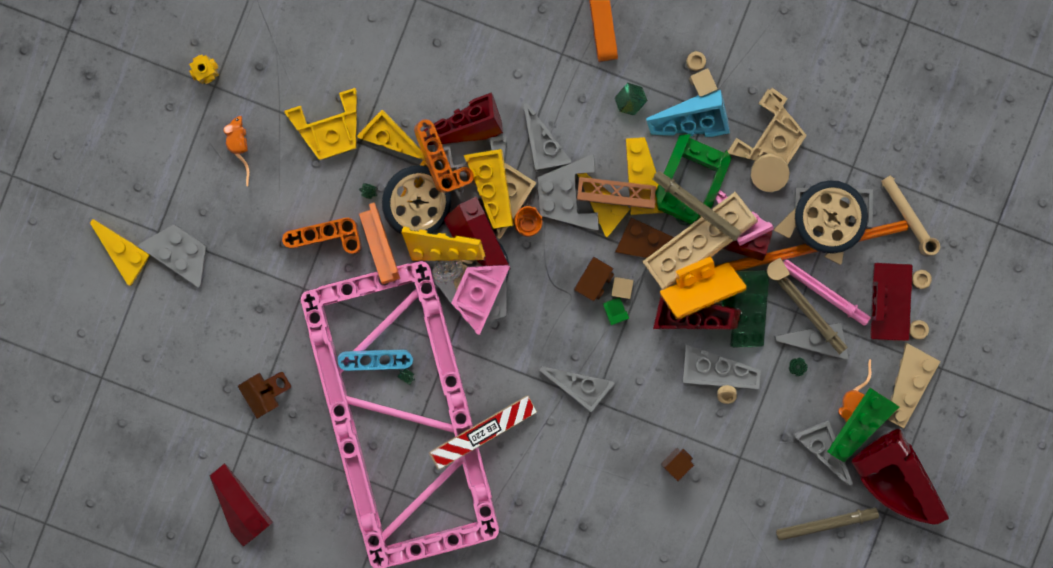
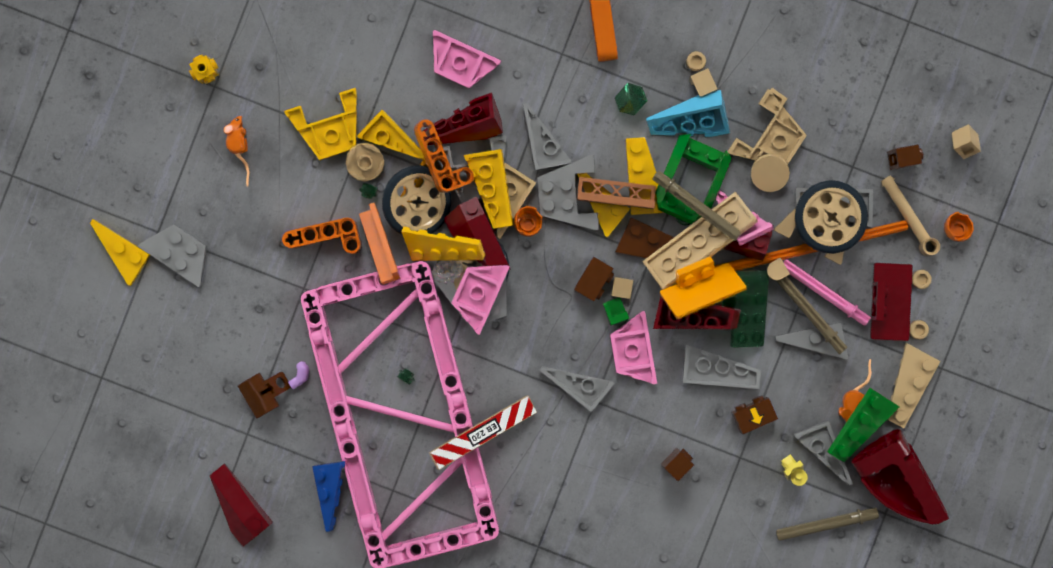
medium azure beam [337,350,413,371] -> none
tan tile [717,385,737,404] -> none
clear green plate [789,358,808,376] -> none
none -> lavender arm [288,361,309,390]
none -> blue wing [312,461,345,532]
none -> tan tile [346,143,384,182]
none -> bright pink wing [433,30,501,89]
none -> bright pink wing [610,311,657,384]
none -> reddish brown brick [732,395,778,434]
none -> light yellow hips [781,454,808,486]
none -> reddish brown brick [887,144,924,170]
none -> orange hair [944,212,974,242]
none -> tan panel [952,124,981,159]

